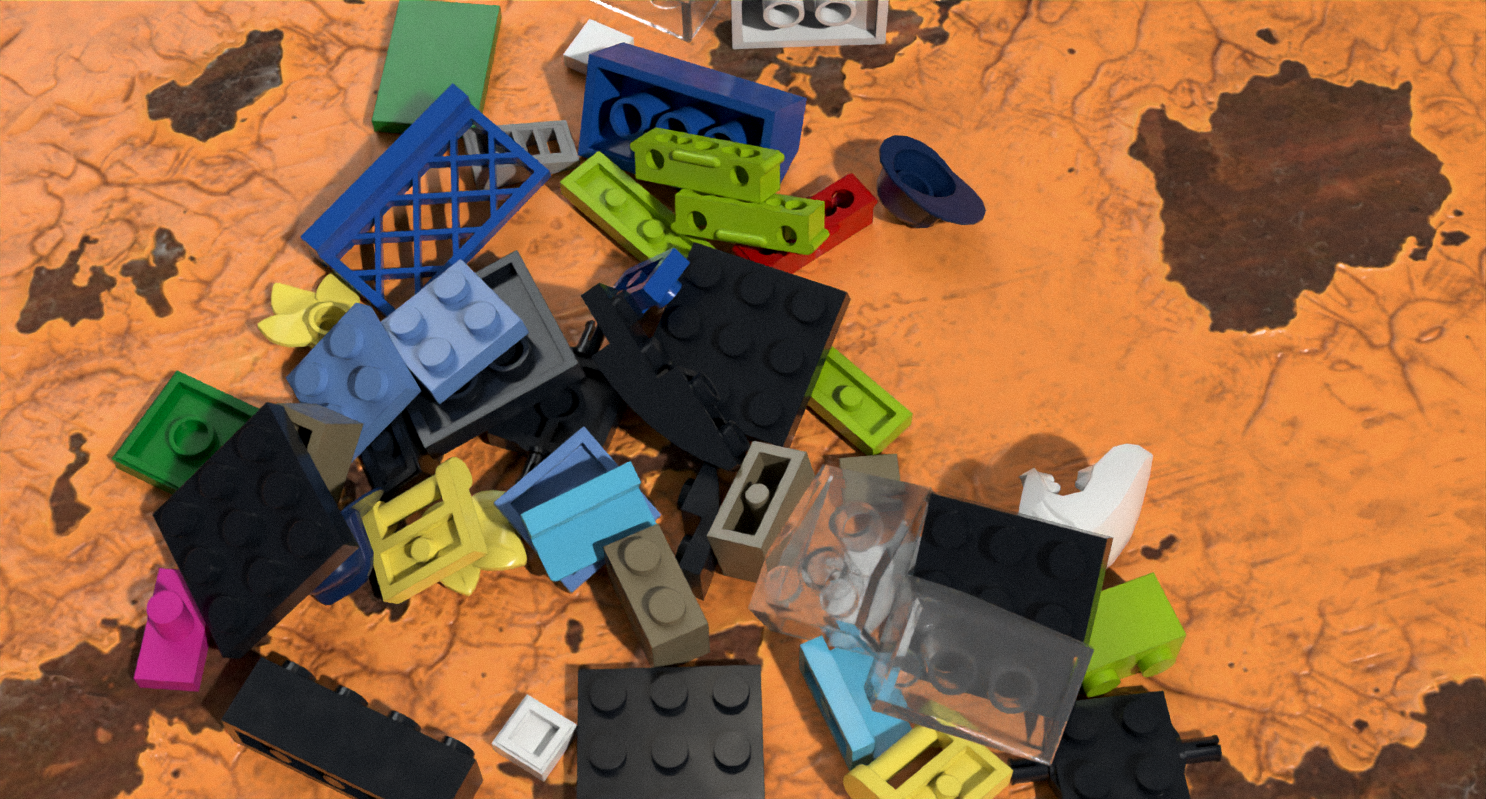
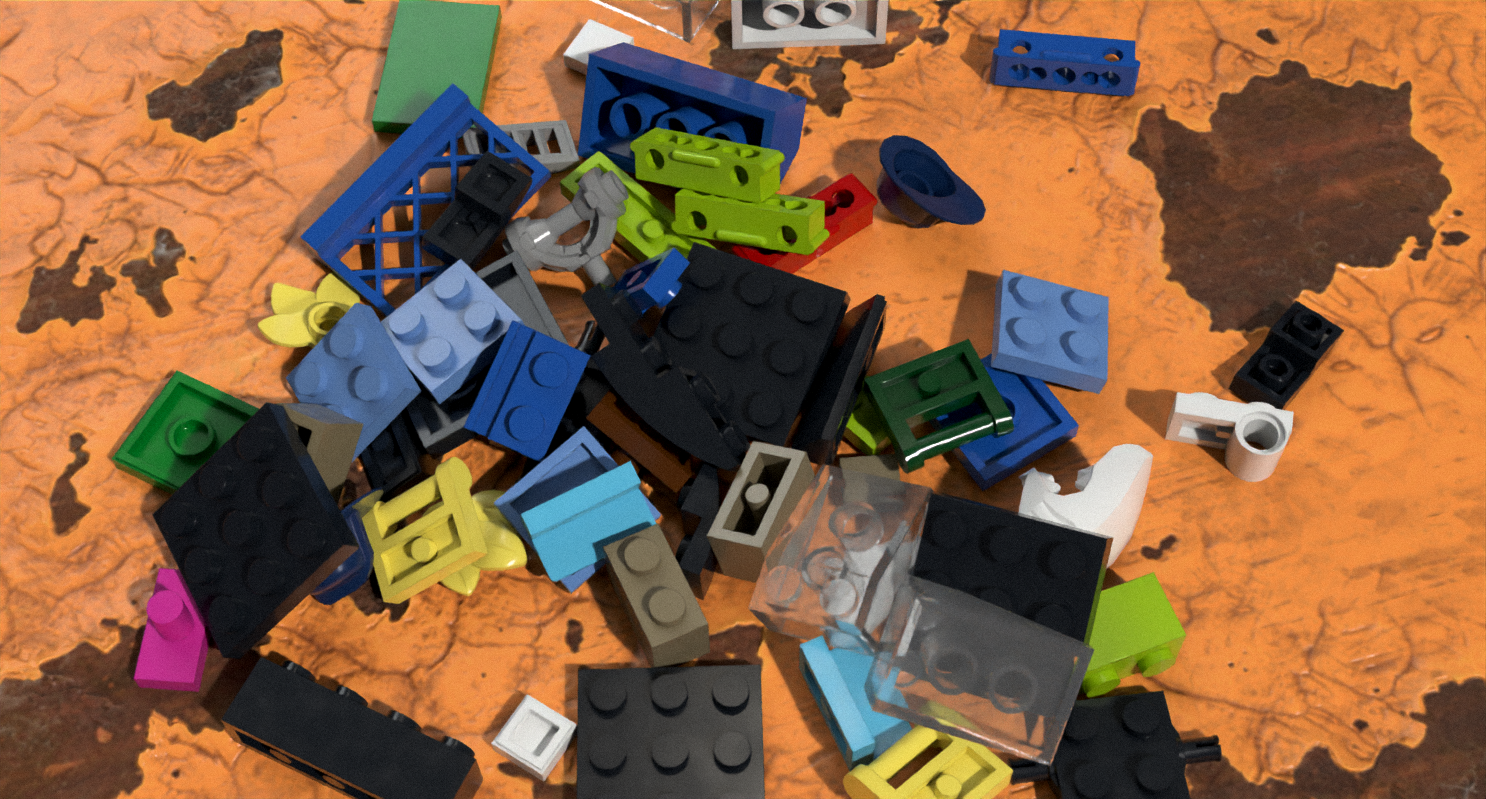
none -> black slope [422,151,532,270]
none -> blue plate [464,320,591,462]
none -> light grey piece [502,167,629,286]
none -> reddish brown tile [586,387,701,493]
none -> black slope [791,294,887,468]
none -> dark green plate [864,339,1014,474]
none -> blue plate [928,353,1079,491]
none -> blue piece [989,29,1141,96]
none -> medium blue plate [991,270,1109,394]
none -> white plate [1165,392,1294,482]
none -> black slope [1228,301,1344,410]

